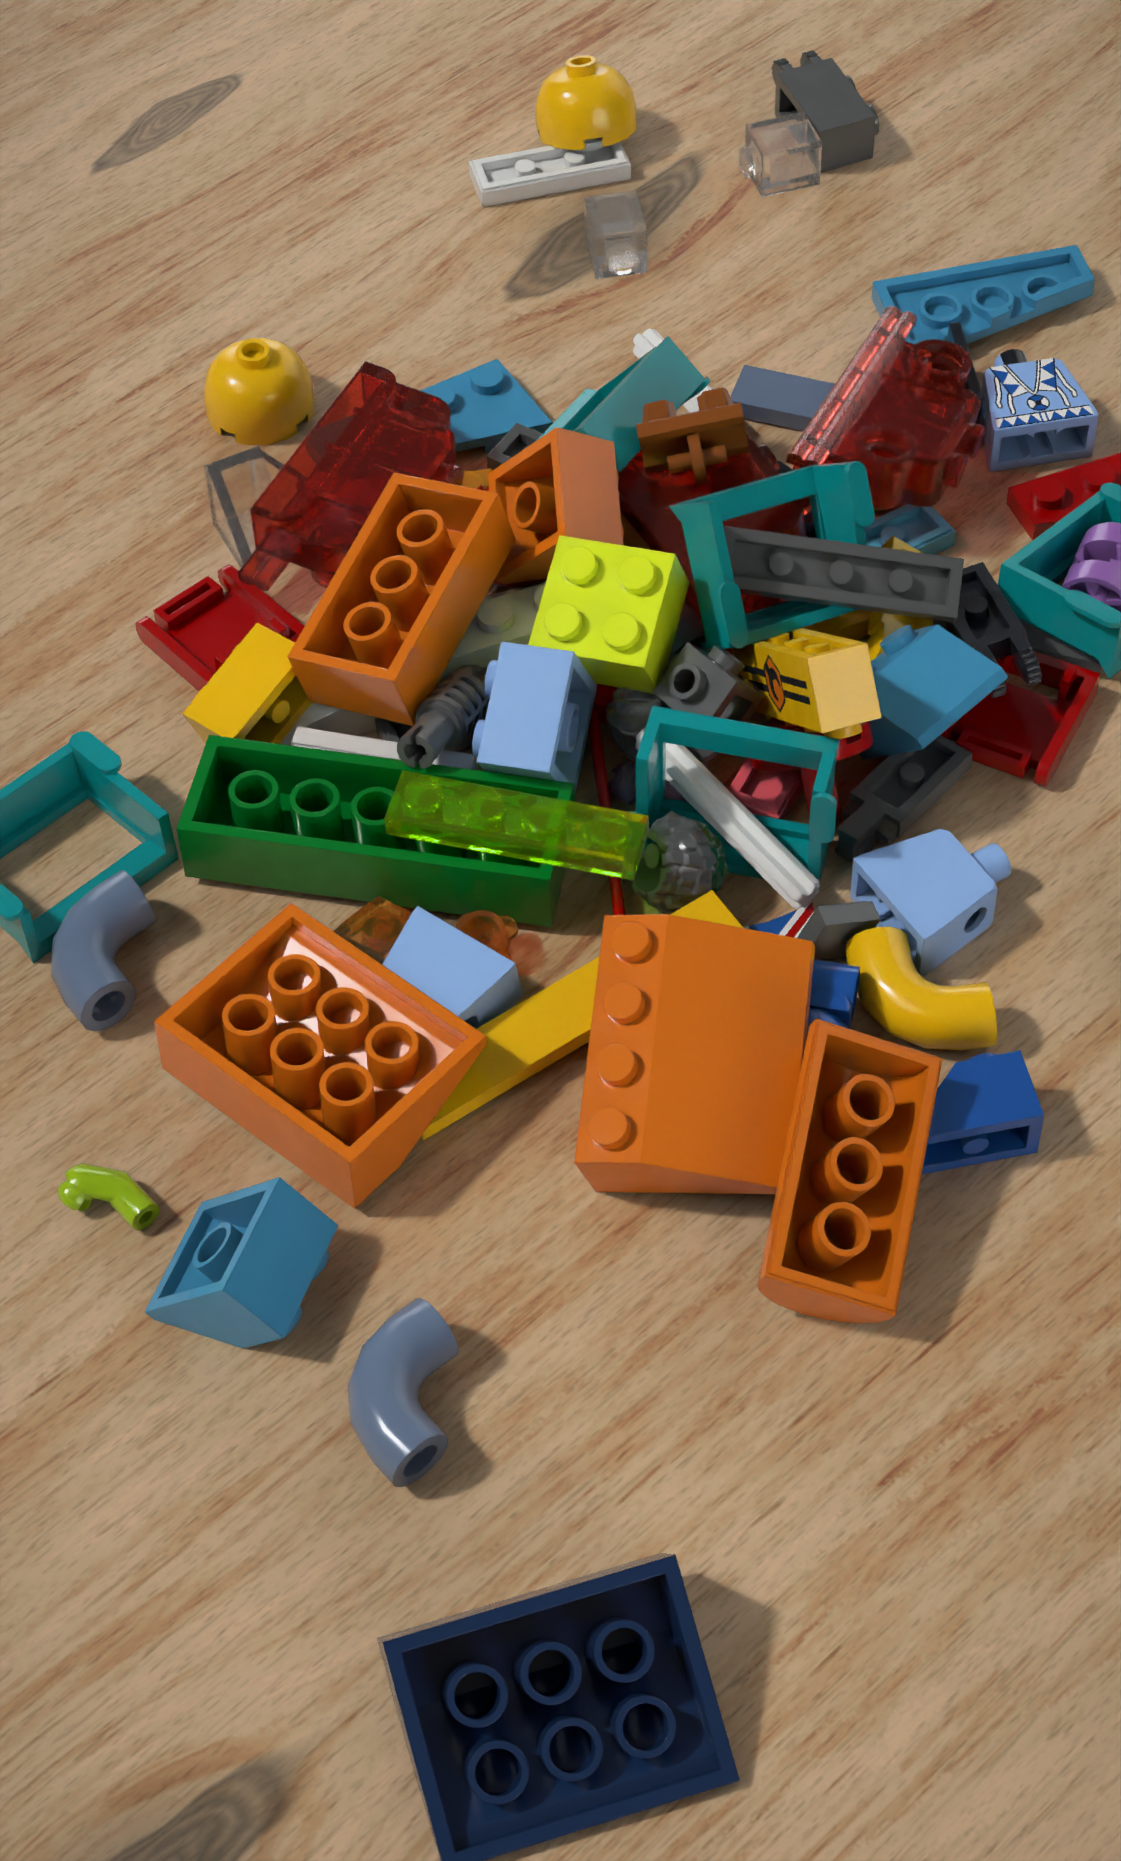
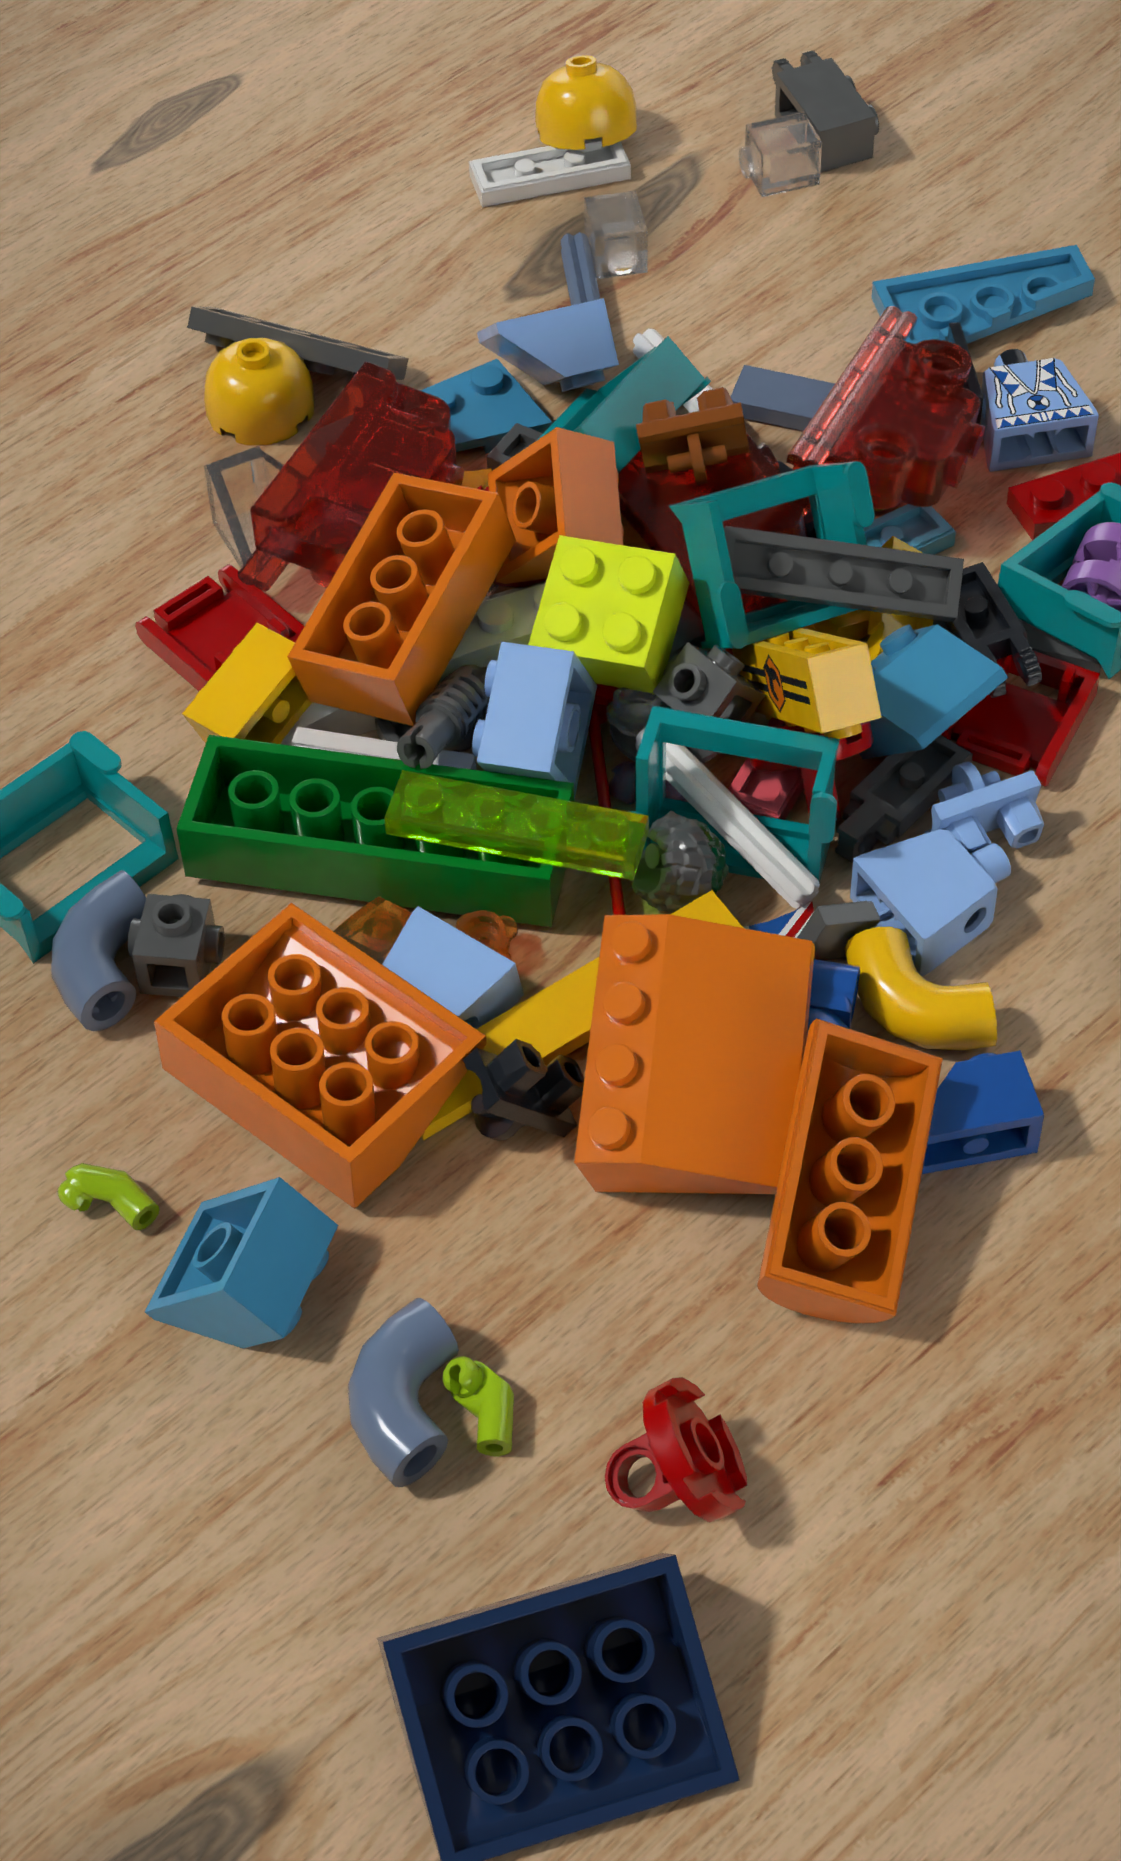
none -> dark grey brick [128,894,225,997]
none -> dark grey plate [187,307,409,388]
none -> lime arm [442,1356,514,1457]
none -> black hips [463,1039,584,1141]
none -> light blue slope [477,298,619,392]
none -> sand blue axle [560,232,601,305]
none -> red tile [604,1377,748,1522]
none -> light blue hips [925,762,1044,854]

